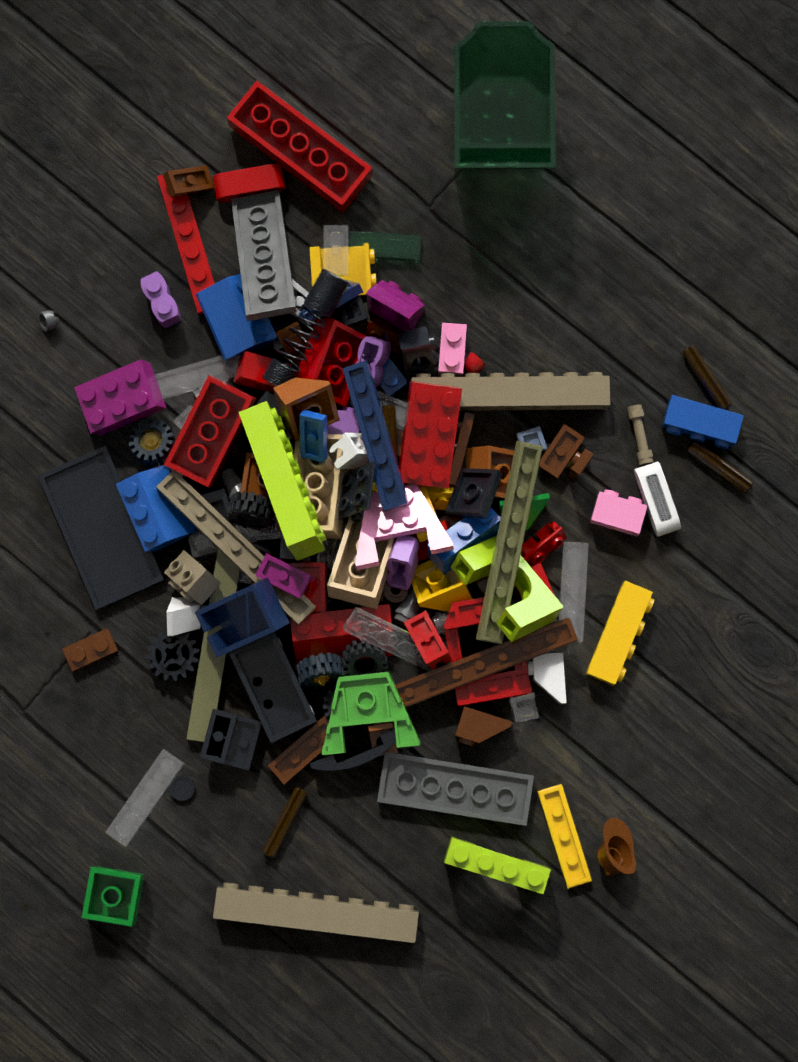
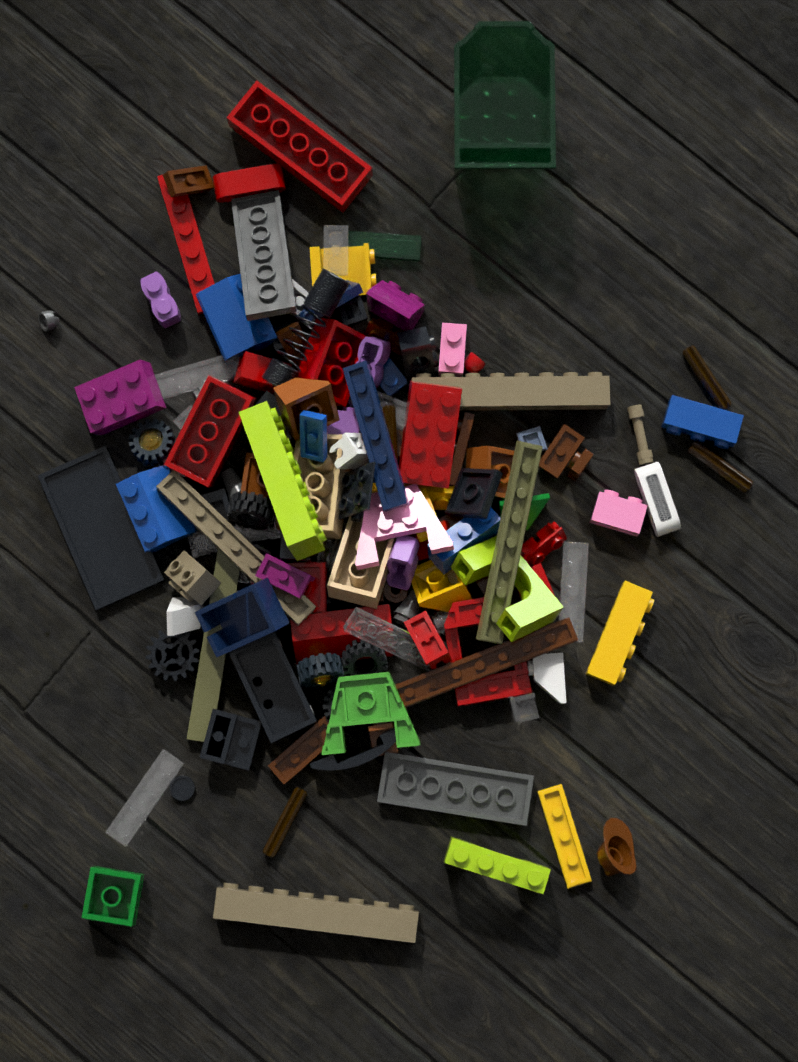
reddish brown plate [62,628,119,672] -> none
reddish brown slope [455,706,512,746] -> none

